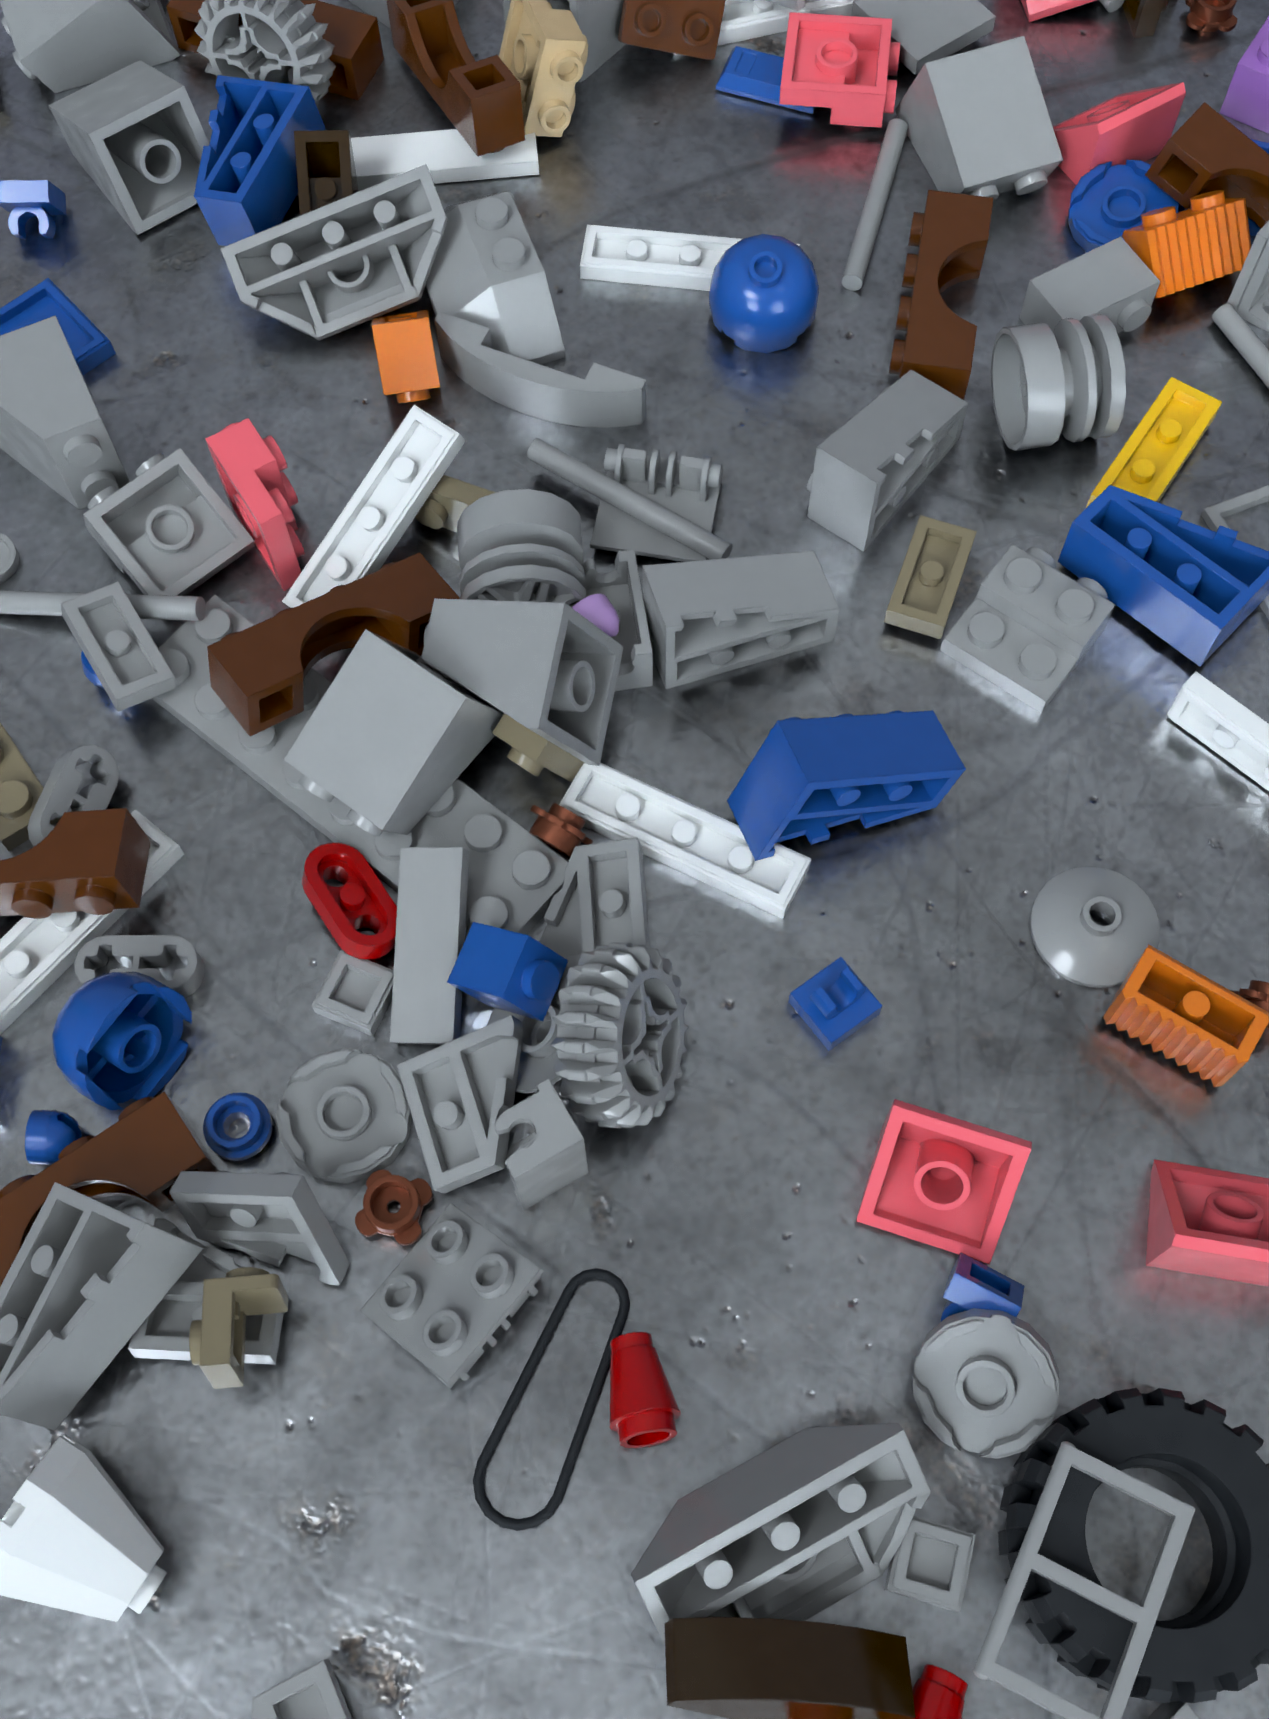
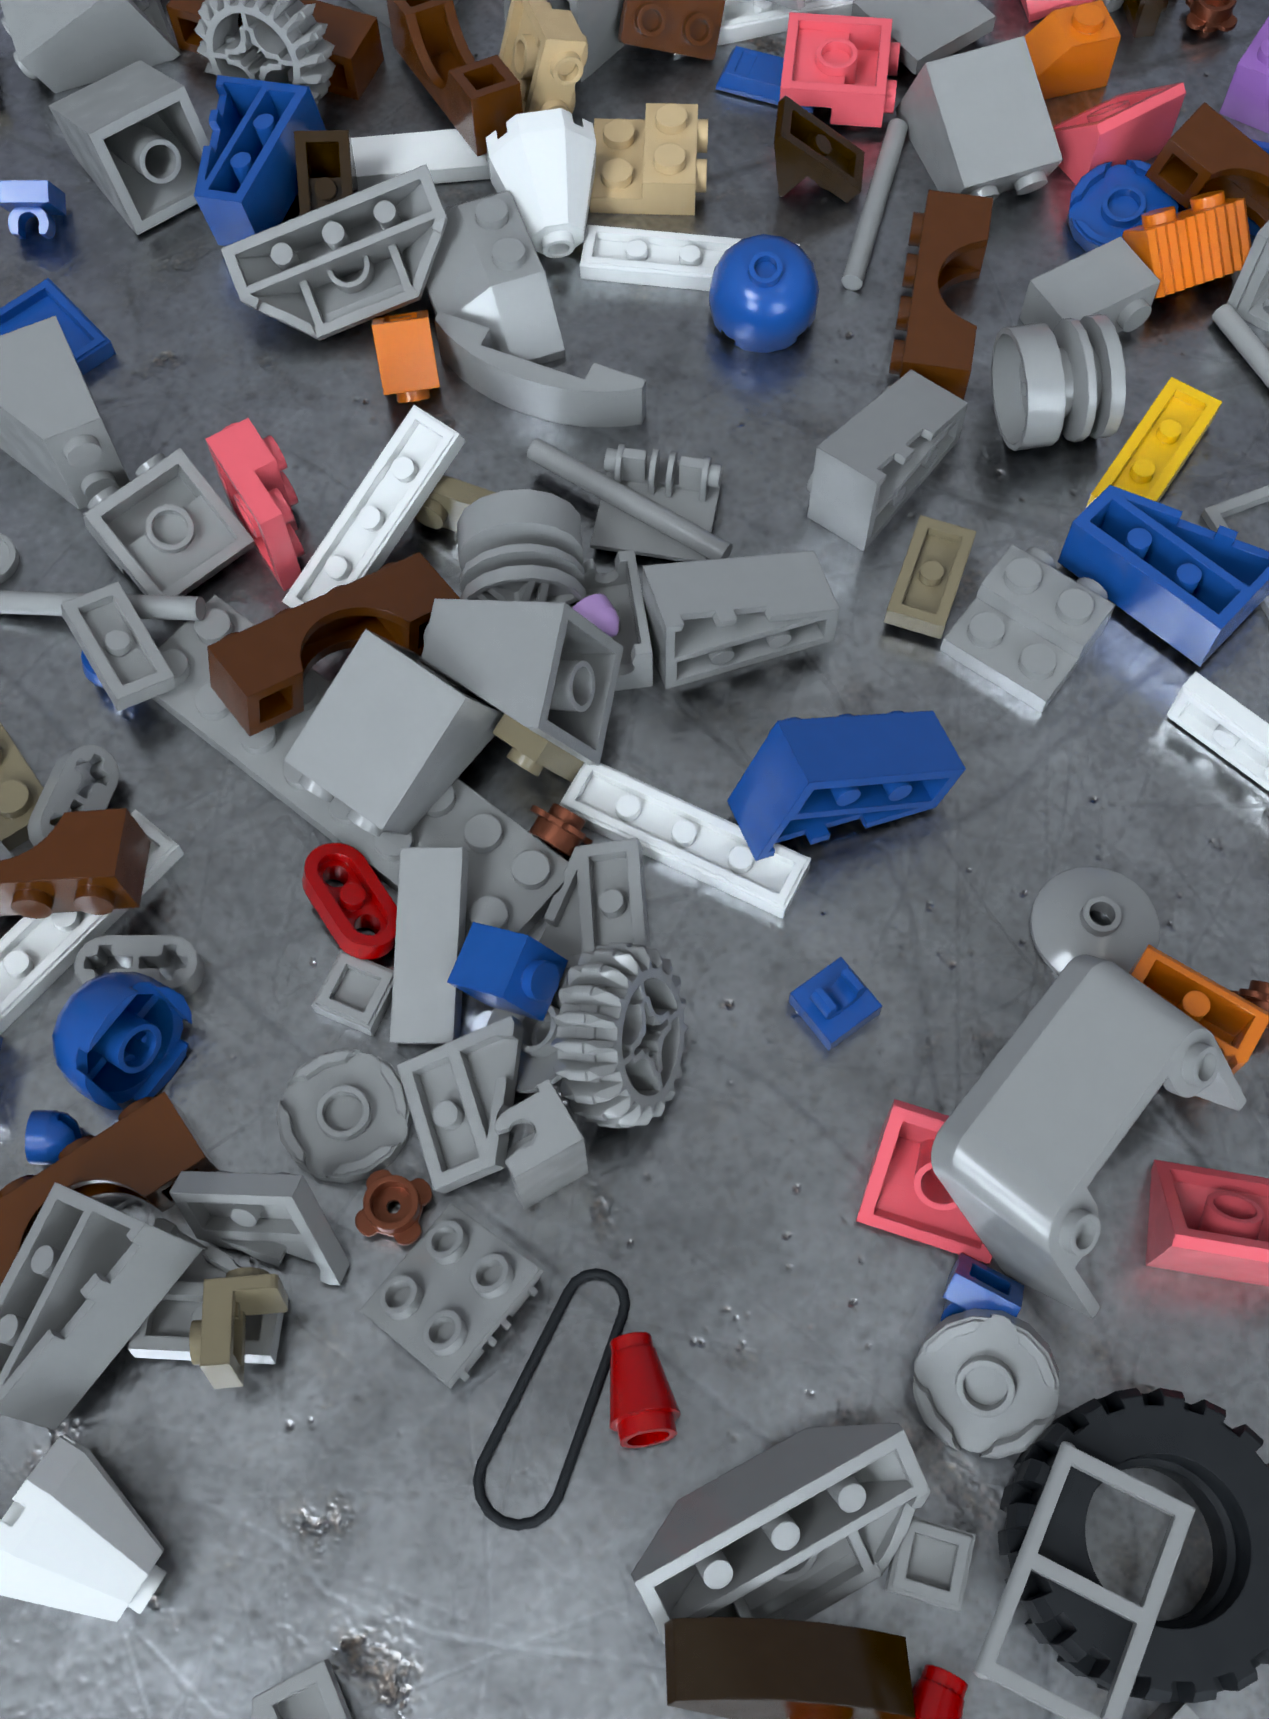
blue plate [203,1093,272,1161] -> none
none -> white cone [486,108,596,258]
none -> tan plate [590,103,708,215]
none -> dark brown slope [774,95,865,203]
none -> light grey windscreen [931,954,1247,1319]
none -> orange slope [1024,0,1121,100]

